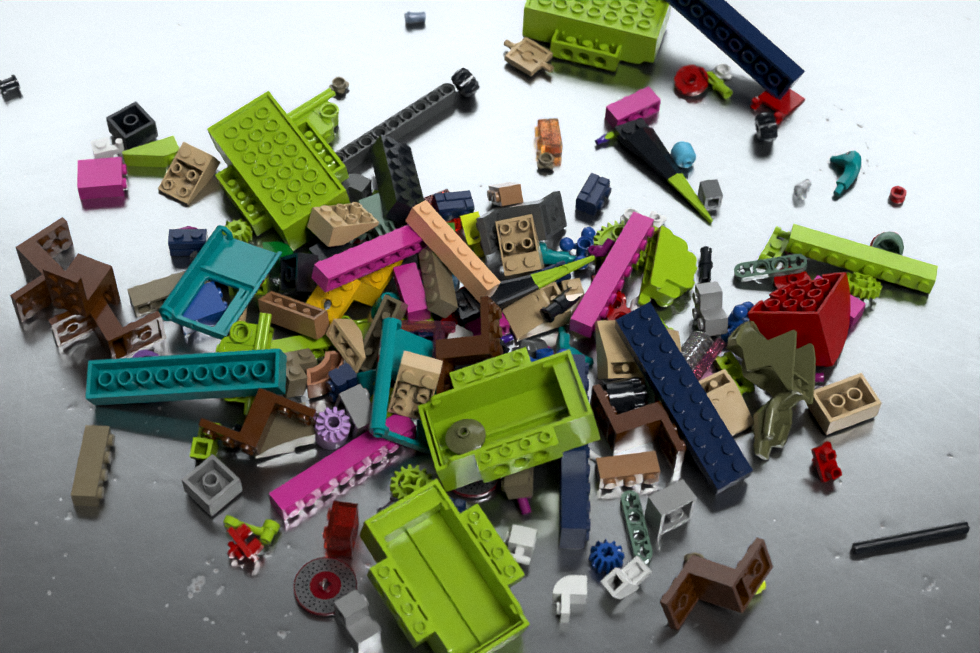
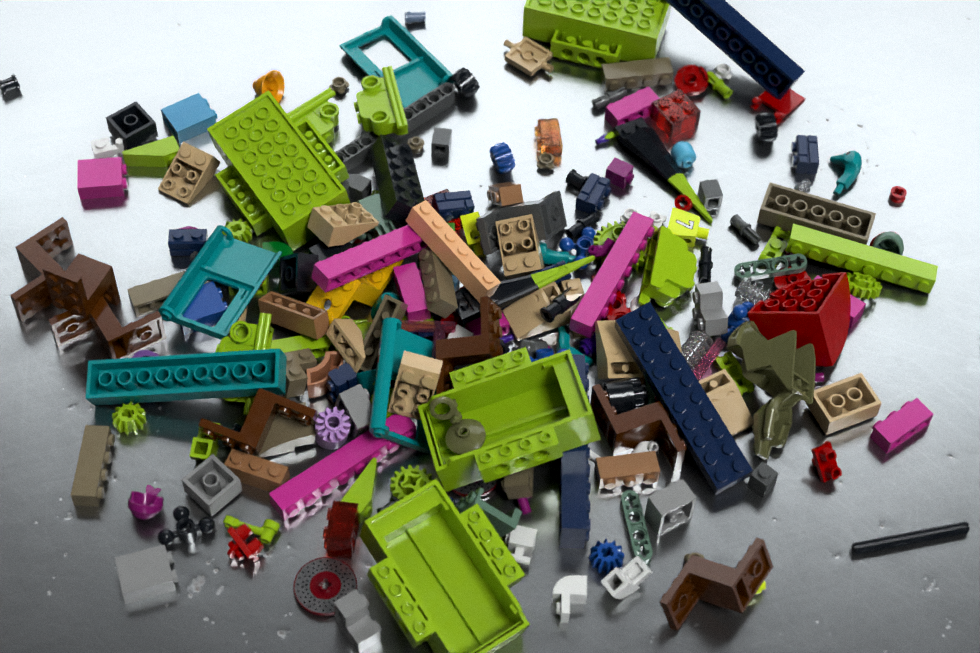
none -> lime gear [112,401,147,436]
none -> light grey brick [115,544,178,604]
none -> magenta hat [128,485,164,520]
none -> black piece [158,506,215,546]
none -> dark azure brick [161,93,218,144]
none -> medium nougat brick [224,449,290,492]
none -> light orange hat [252,70,285,103]
none -> teal piece [339,15,453,109]
none -> lime slope [339,457,377,524]
none -> lime brick [353,66,408,135]
none -> dark tan plate [407,136,425,153]
none -> olive piece [429,396,462,424]
none -> brick [431,127,452,157]
none -> sand green panel [456,487,522,538]
none -> blue gear [489,142,515,174]
none -> black pin [565,212,599,240]
none -> black bush [566,169,588,191]
none -> dark purple brick [579,333,597,357]
none -> dark grey pin [592,87,627,110]
none -> dark tan brick [601,57,674,91]
none -> magenta brick [605,157,634,189]
none -> white arm [630,441,659,454]
none -> clear red brick [650,89,701,139]
none -> neon yellow torso [668,207,709,247]
none -> red bush [674,194,692,212]
none -> dark grey axle [729,214,761,245]
none -> clear piece [735,277,771,305]
none -> dark grey brick [747,461,779,498]
none -> dark tan brick [757,182,876,245]
none -> dark blue brick [791,135,819,174]
none -> dark pink brick [870,398,933,454]

